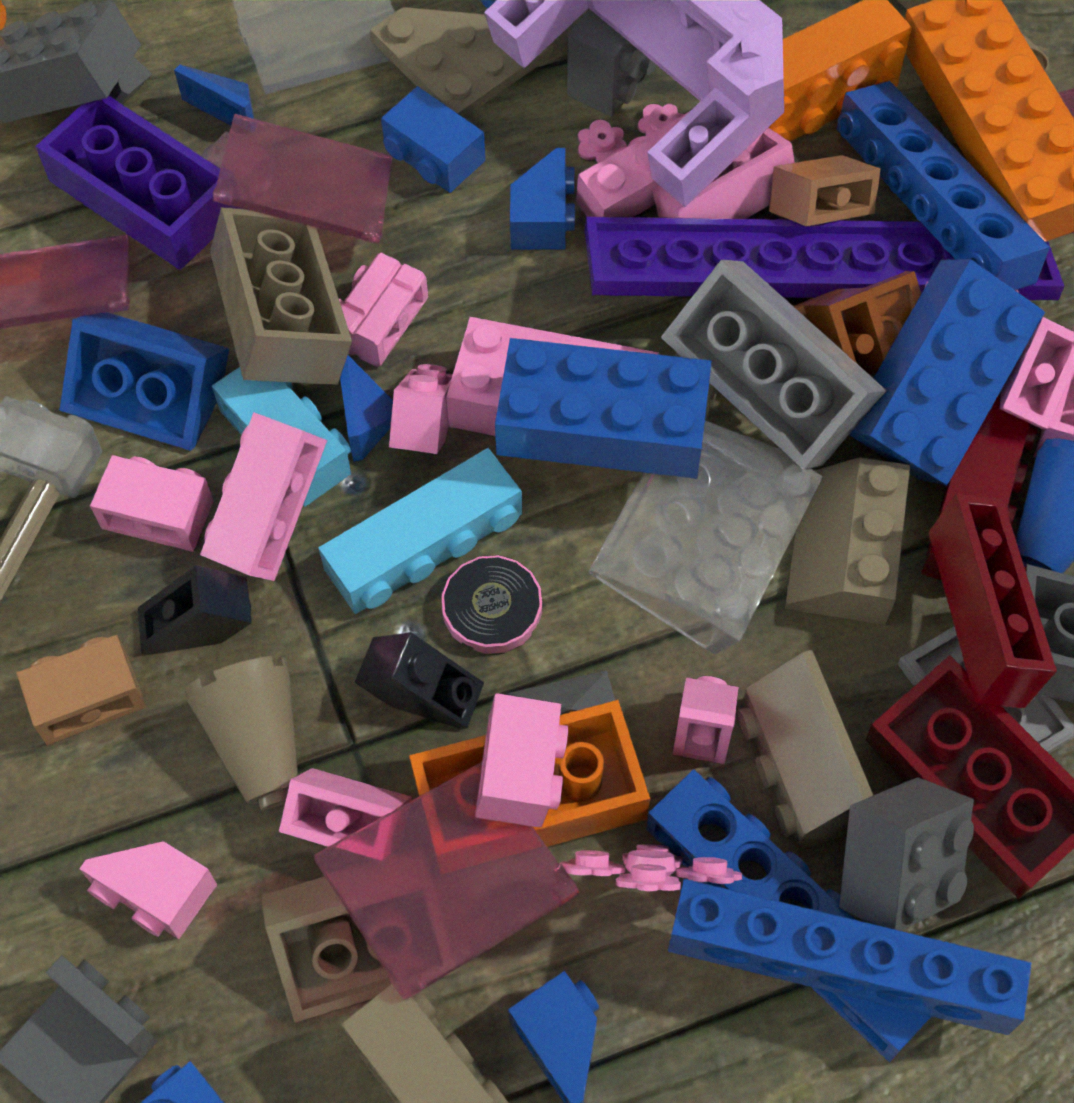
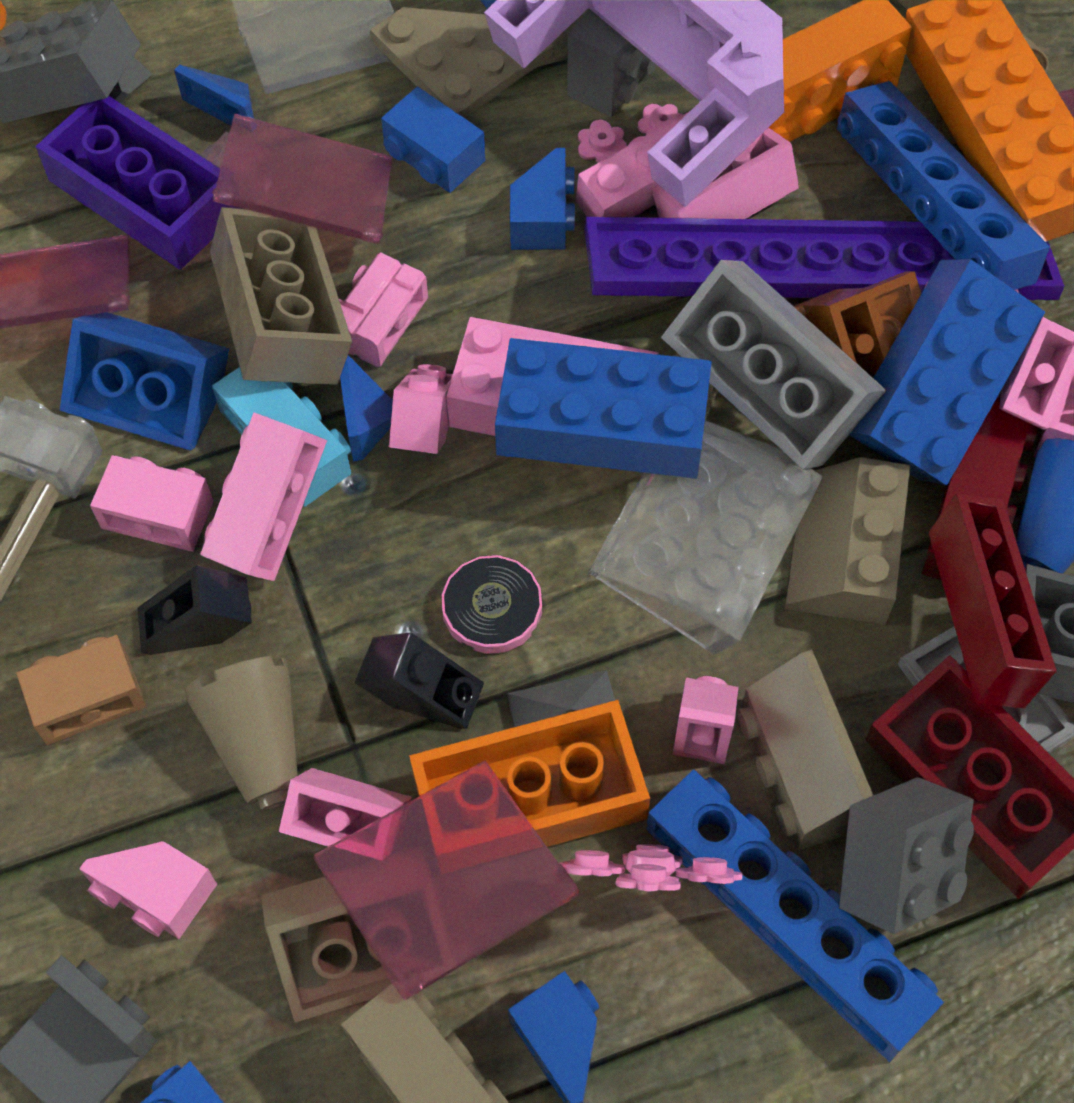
medium azure brick [318,448,522,614] -> none
bright pink brick [475,693,568,828] -> none
blue brick [668,879,1032,1035] -> none
medium nougat brick [769,155,880,226] -> none

